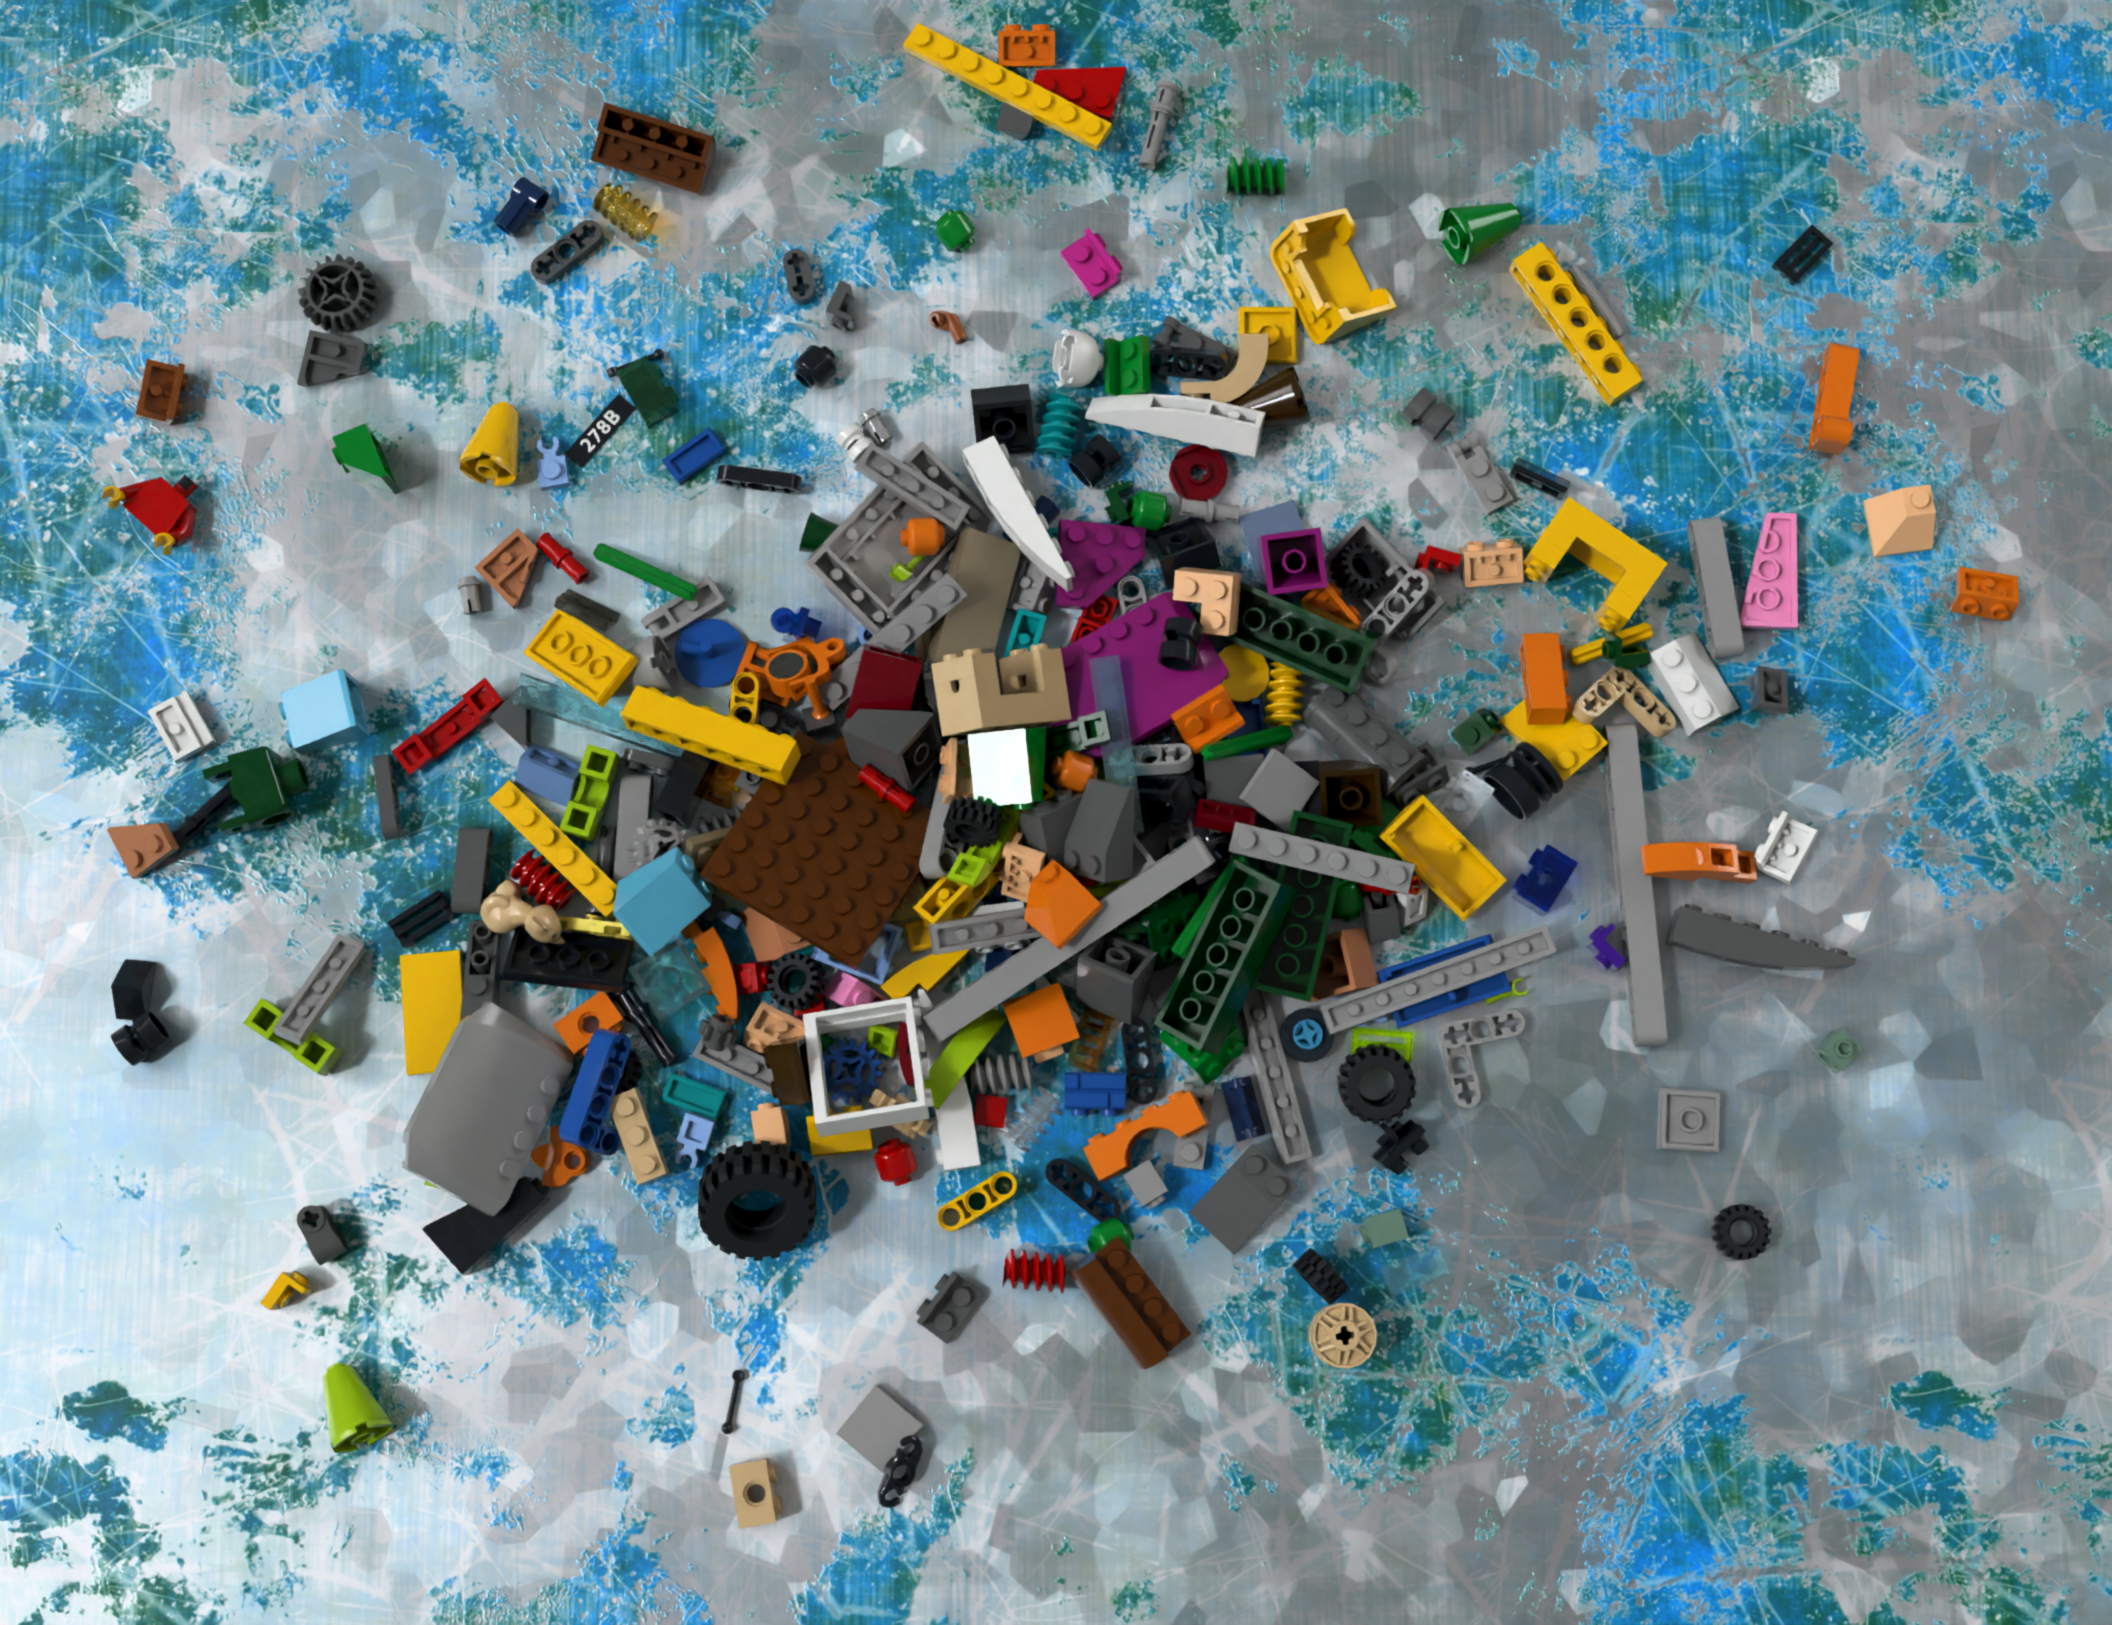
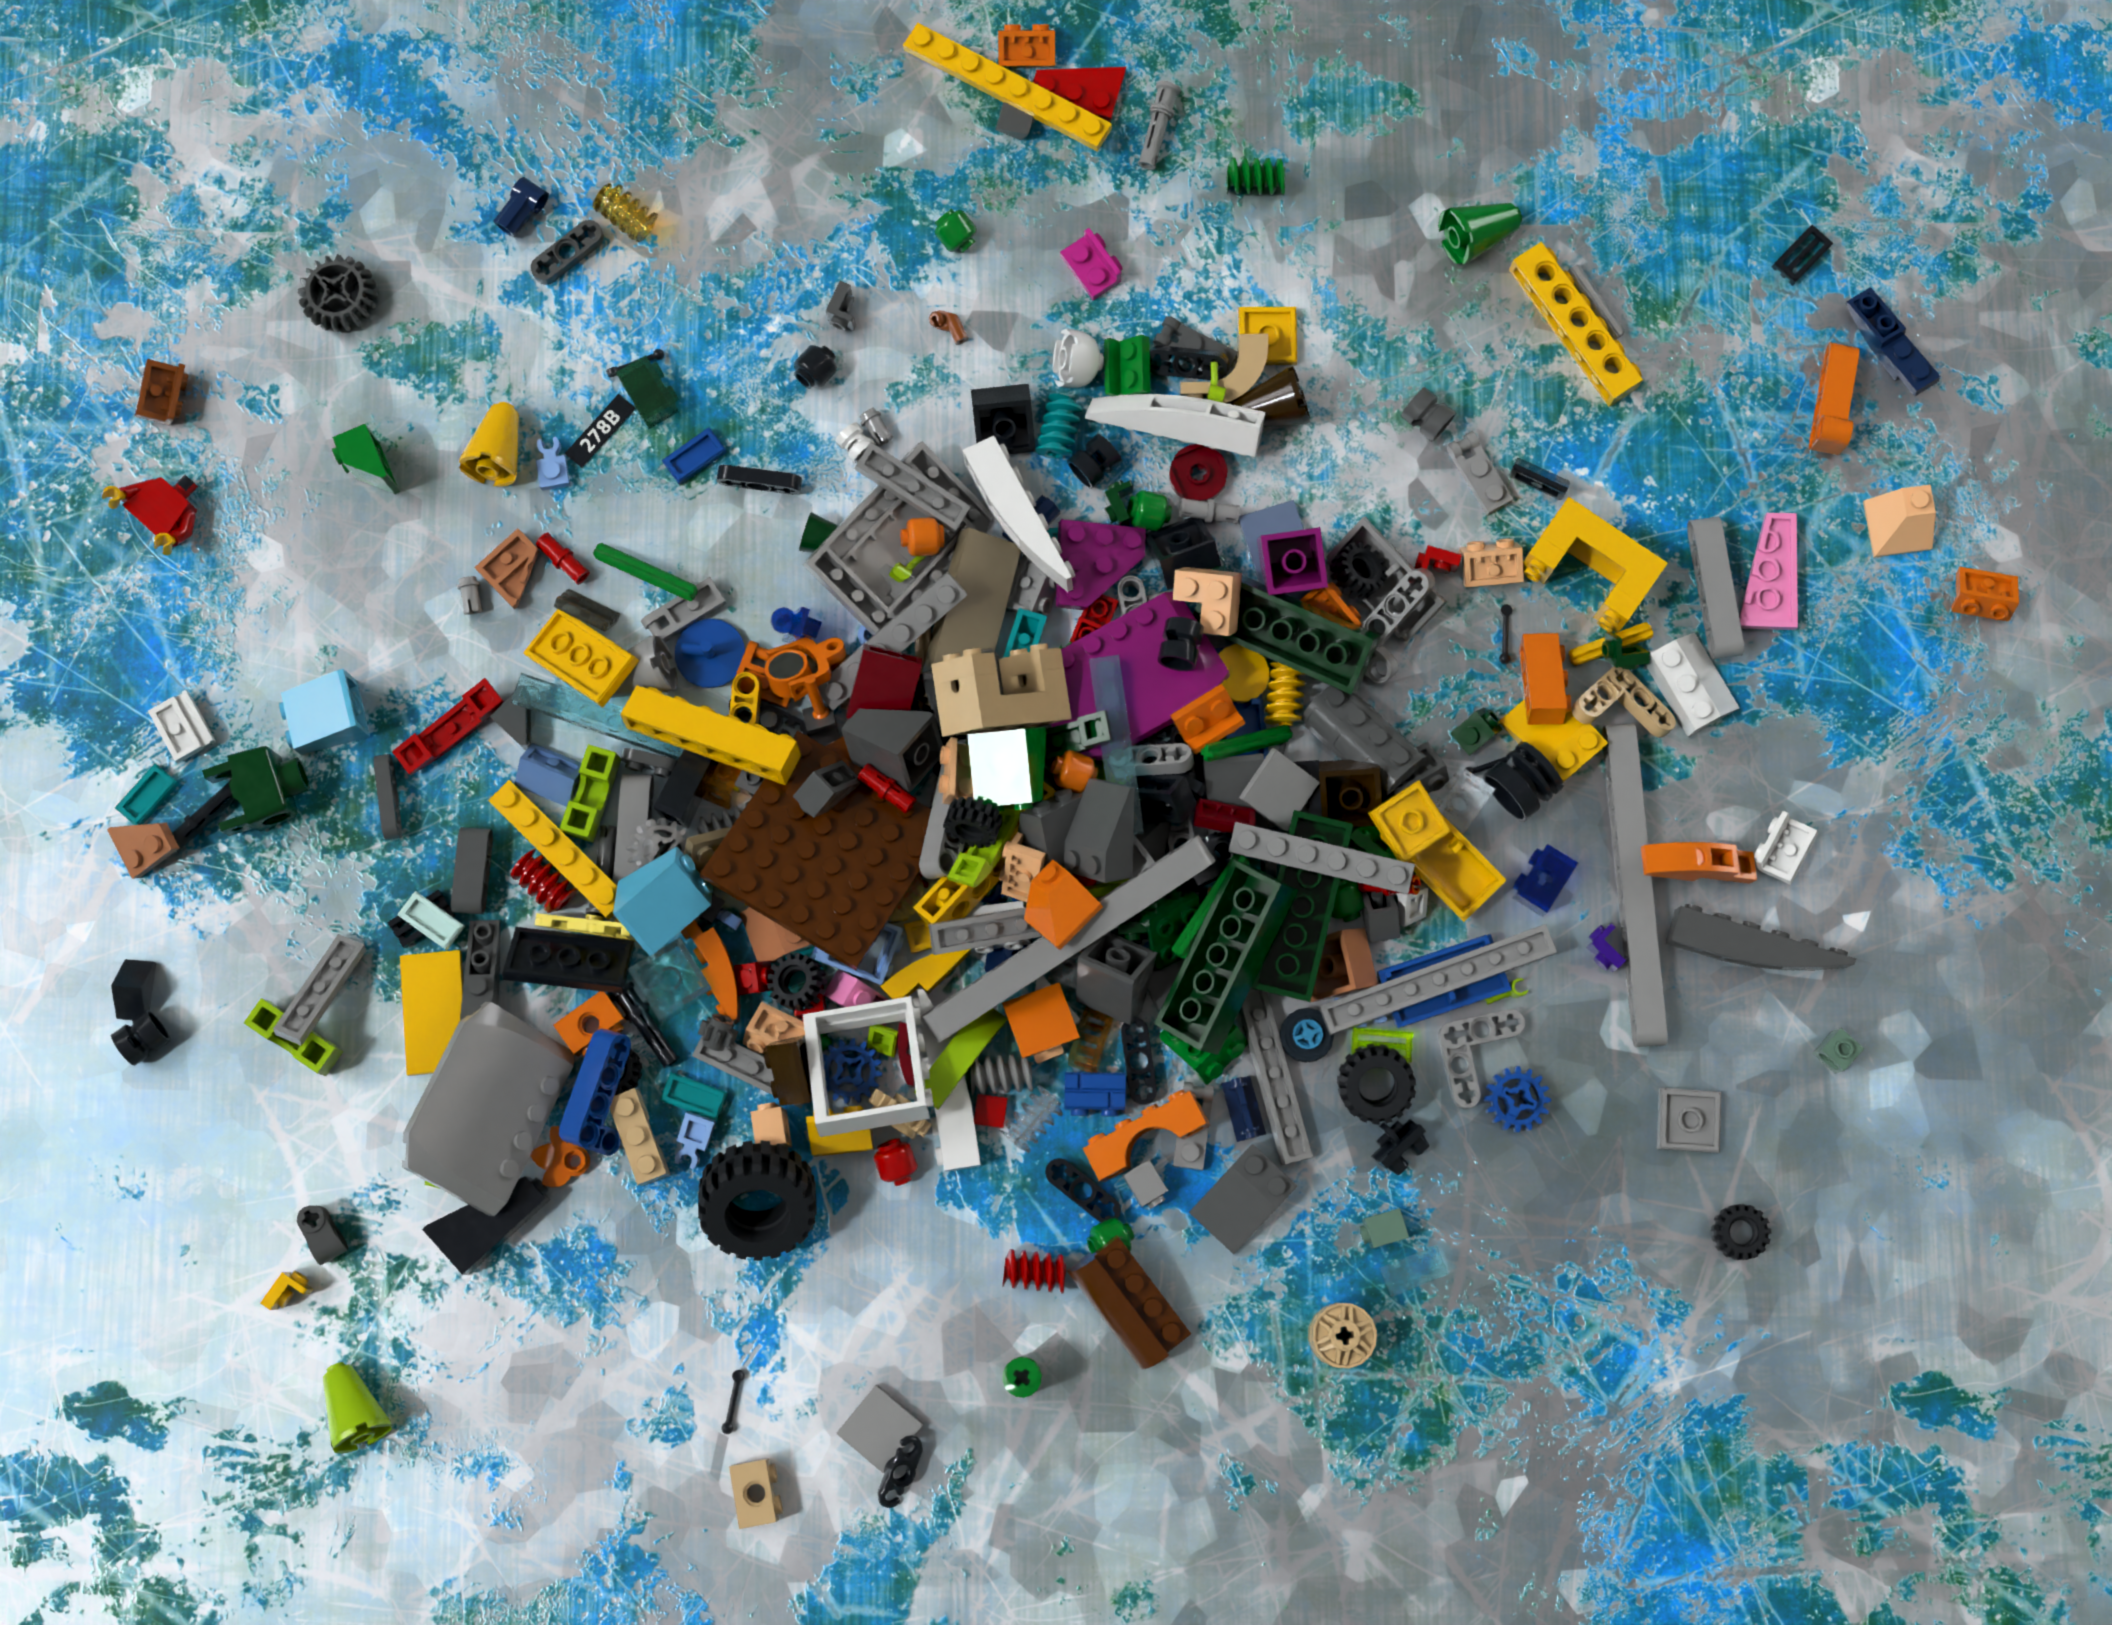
dark grey wing [297,330,369,387] -> none
tan animal [480,879,566,944] -> none
reddish brown brick [591,103,716,196] -> none
dark grey beam [783,249,815,305] -> none
dark grey bracket [916,1272,983,1344] -> none
yellow beam [937,1172,1017,1232] -> none
yellow windscreen [1270,208,1397,345] -> none
black tyre [1292,1248,1349,1305] -> none
dark grey slope [1749,666,1789,716] -> none
none -> teal tile [115,763,180,825]
none -> light aqua tile [397,891,465,950]
none -> dark grey slope [793,760,862,818]
none -> green piece [1002,1357,1042,1398]
none -> lime hand [1207,362,1226,402]
none -> yellow tile [1368,780,1452,862]
none -> blue gear [1483,1066,1551,1133]
none -> black hinge [1499,604,1512,664]
none -> dark blue slope [1846,287,1941,396]

